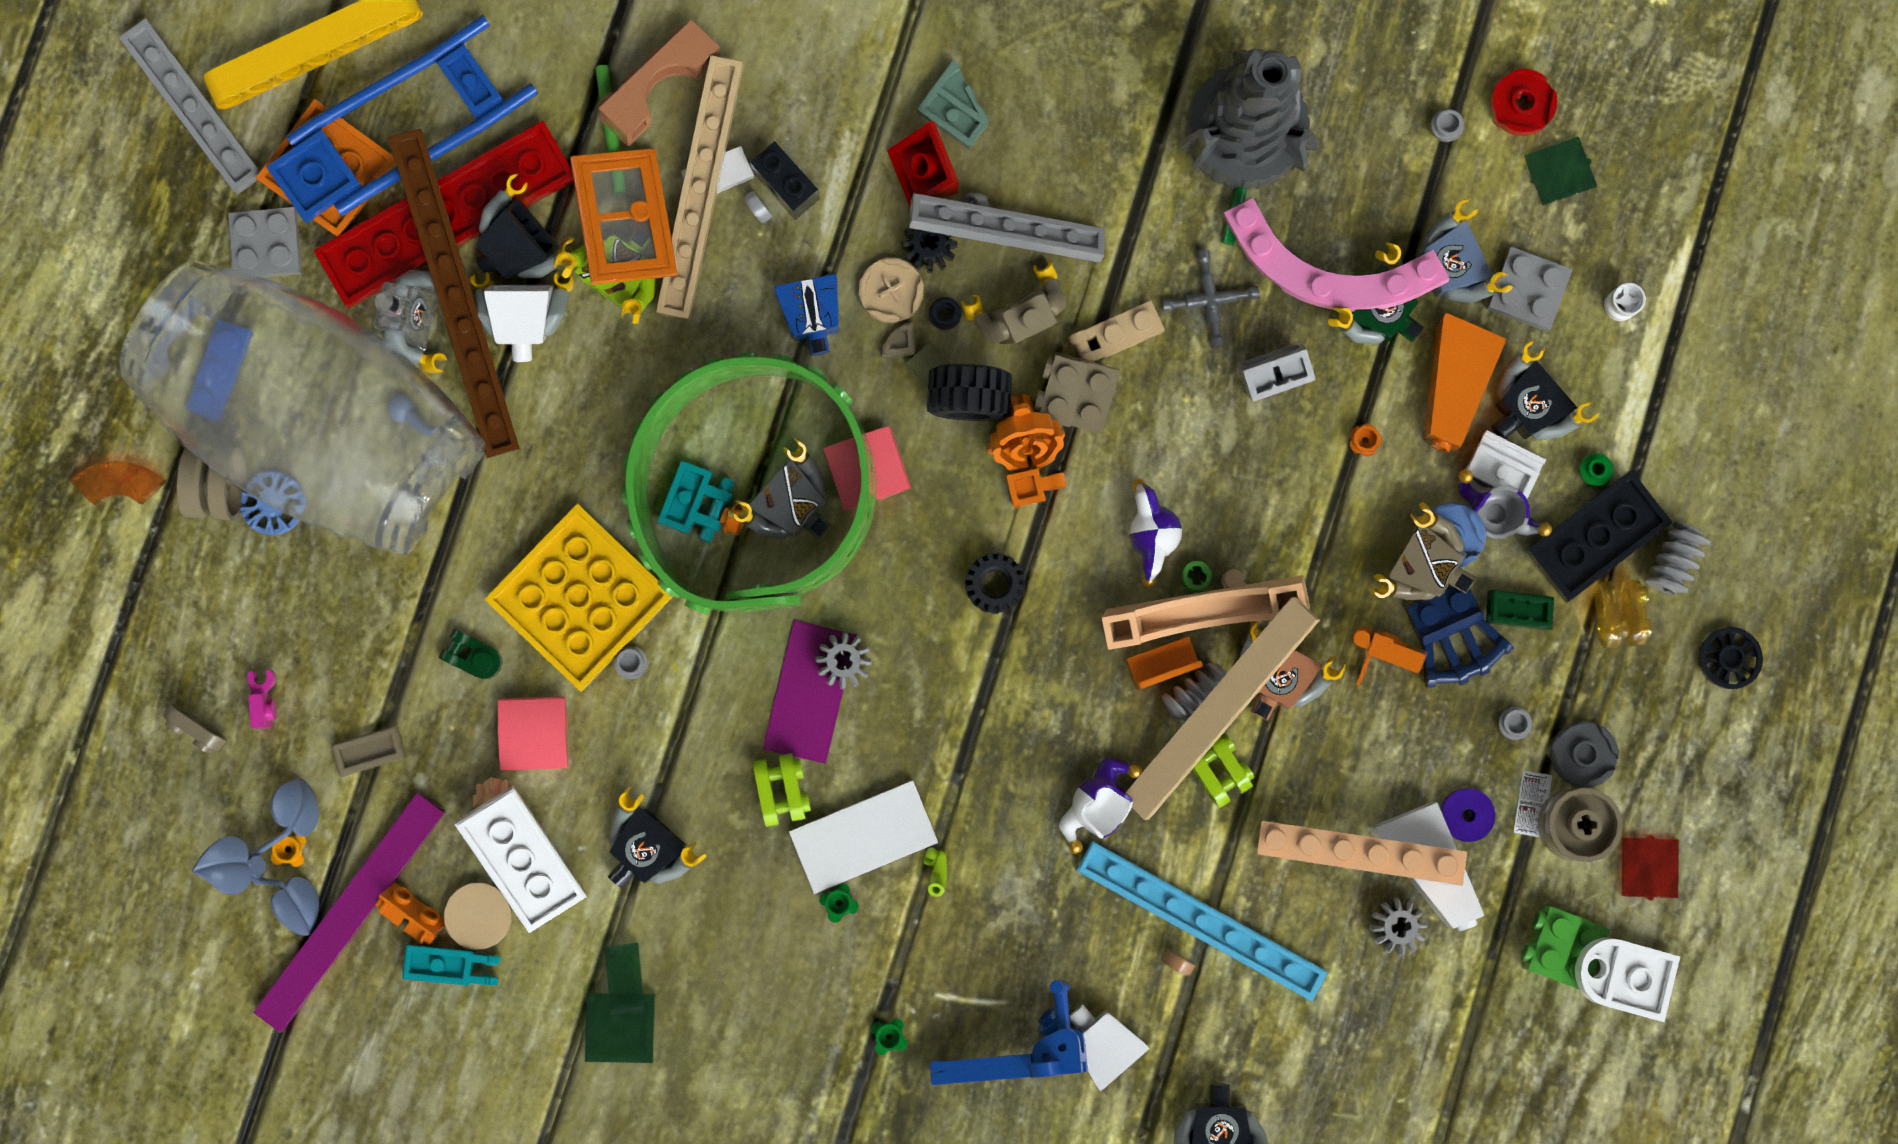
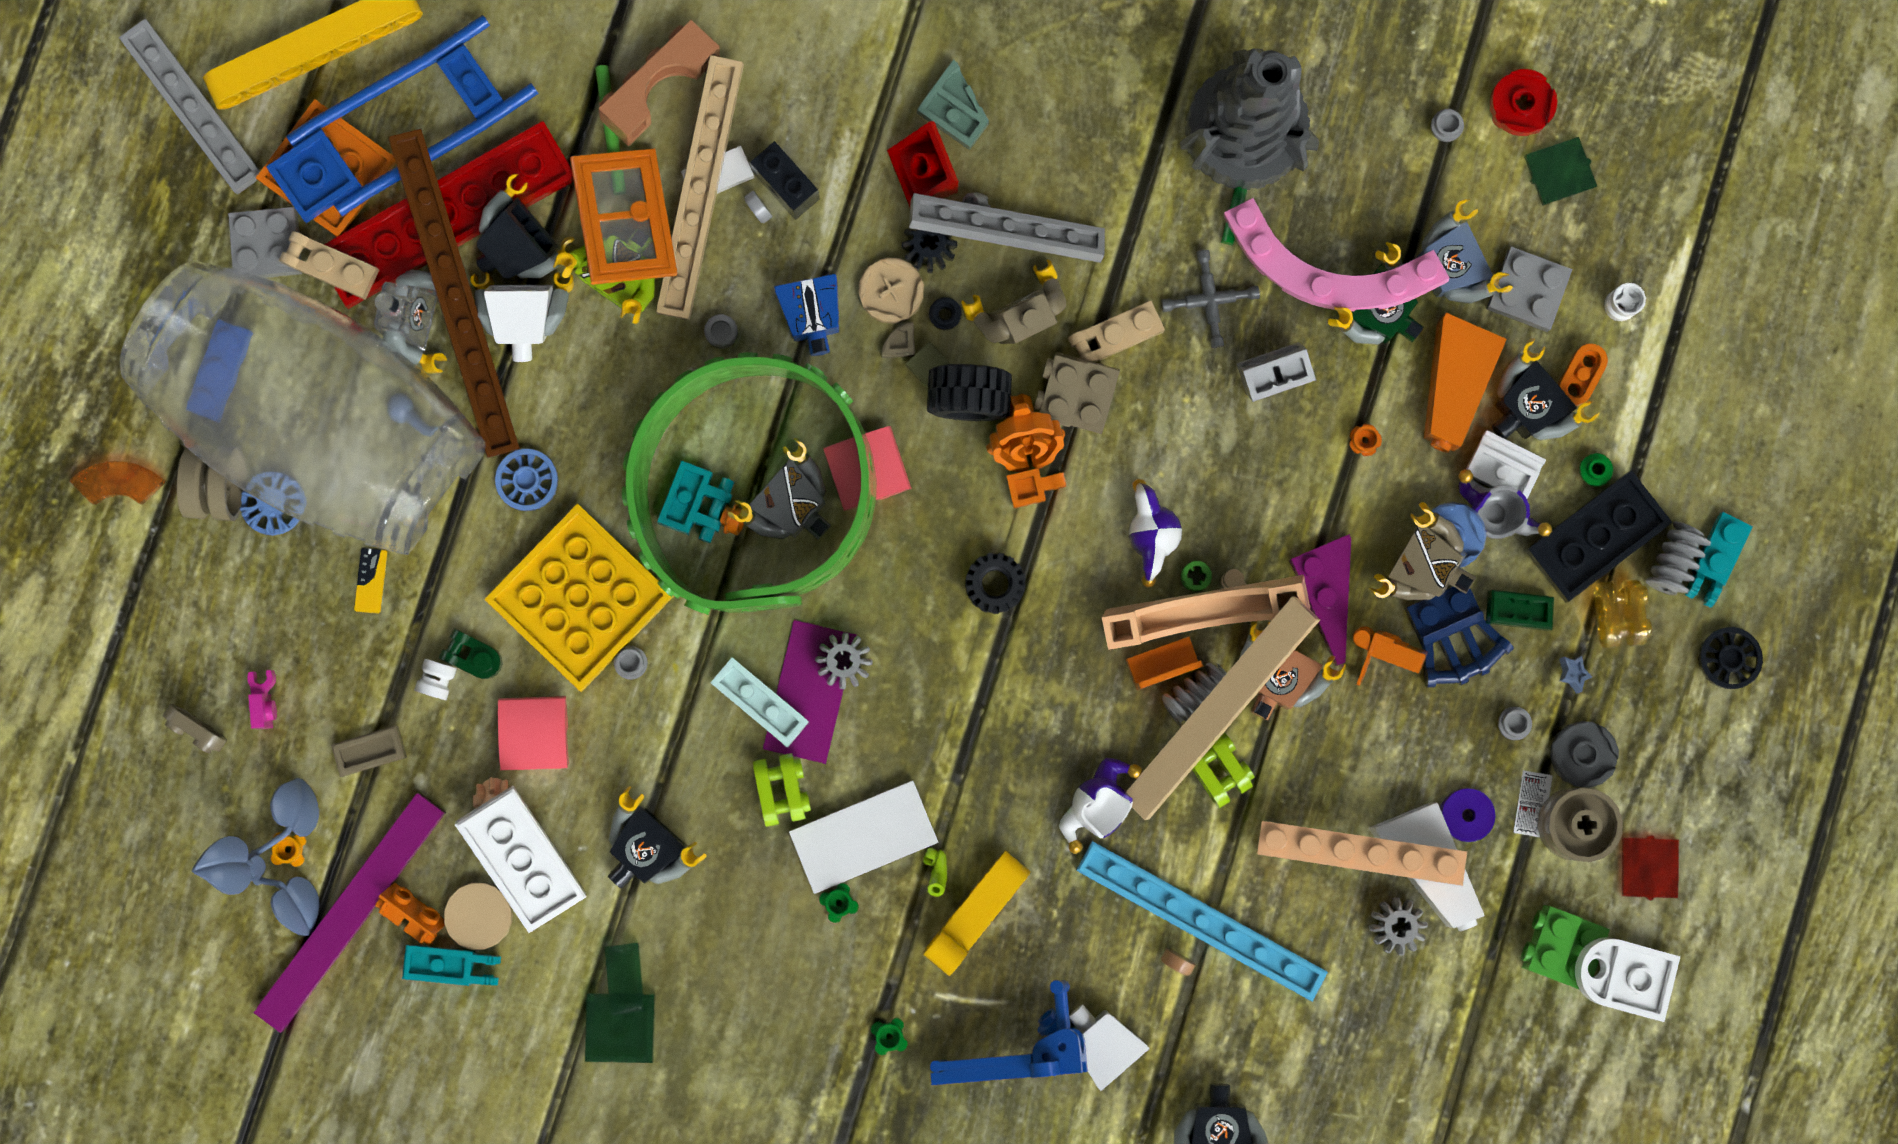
none -> tan plate [278,231,379,300]
none -> yellow sticker [354,548,388,614]
none -> white wheel [414,658,457,700]
none -> medium blue wheel [495,449,558,511]
none -> light grey tile [704,314,738,349]
none -> light aqua plate [711,658,809,747]
none -> yellow beam [923,850,1031,976]
none -> magenta wing [1289,534,1351,666]
none -> orange plate [1558,344,1608,406]
none -> sand blue piece [1559,656,1592,694]
none -> teal hinge [1685,512,1753,608]

